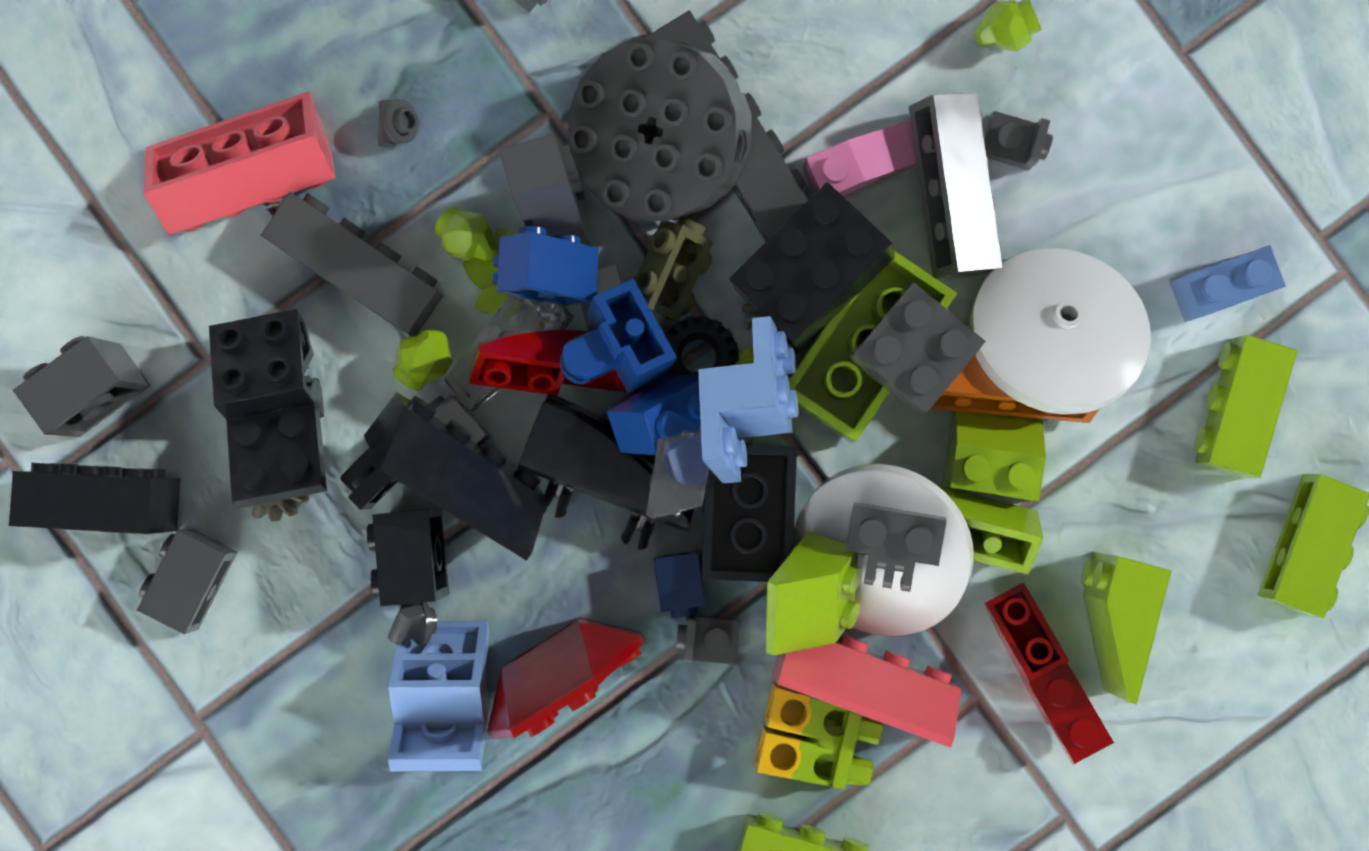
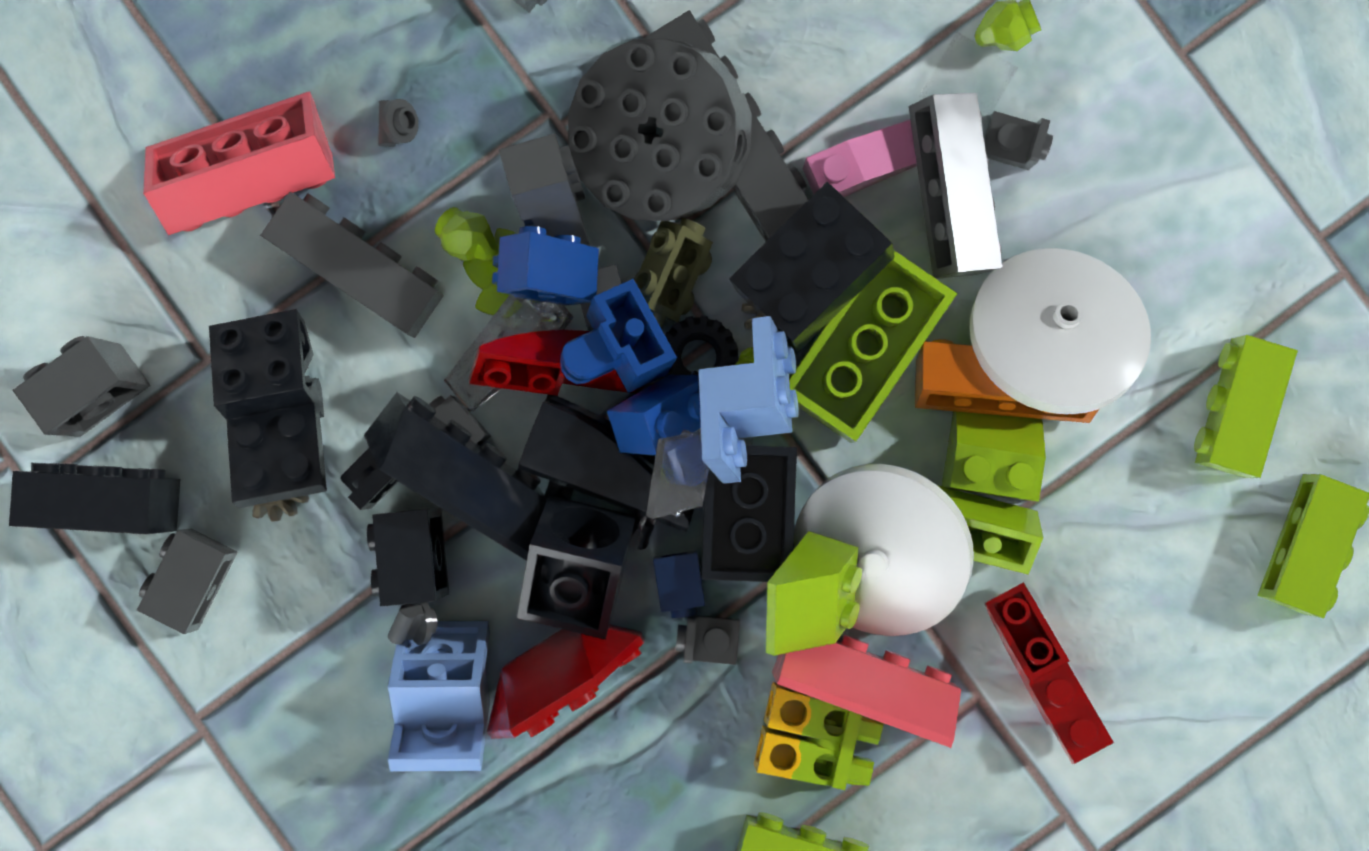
lime rock [393,329,453,391] -> none
dark grey hinge [846,502,947,592] -> none
dark grey brick [849,282,986,415] -> none
lime slope [1081,552,1172,705] -> none
medium blue brick [1170,245,1286,322] -> none
none -> black brick [517,495,636,640]

